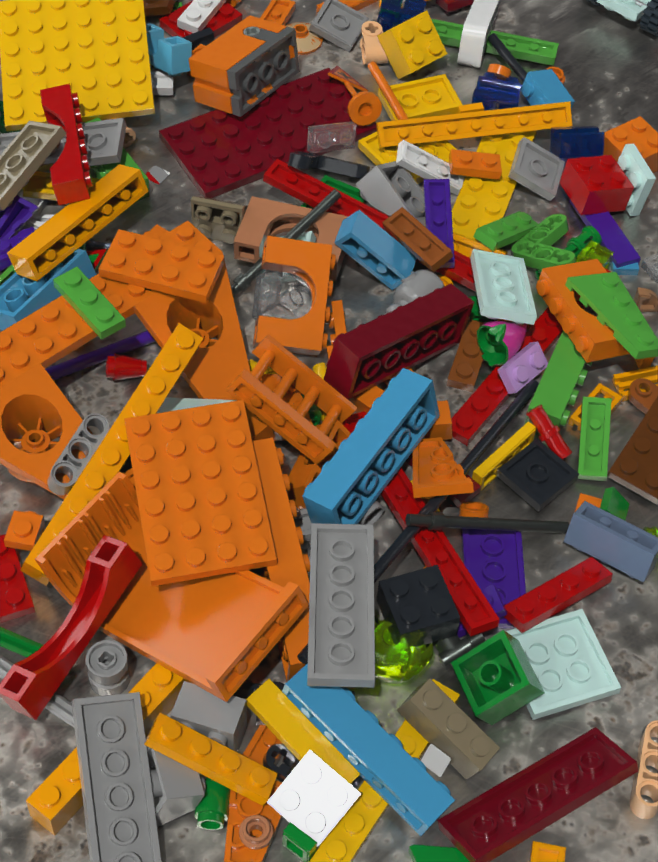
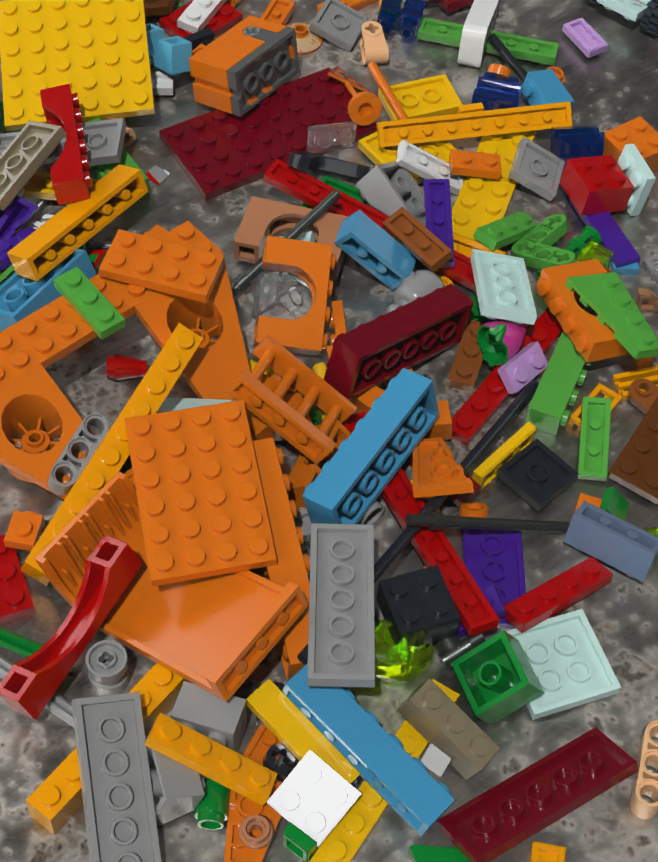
dark purple piece [45,330,156,381] -> none
dark tan slope [191,196,248,244] -> none
yellow brick [377,10,448,79] -> none
red pin [526,404,572,460] -> none
none -> lavender plate [562,18,608,58]

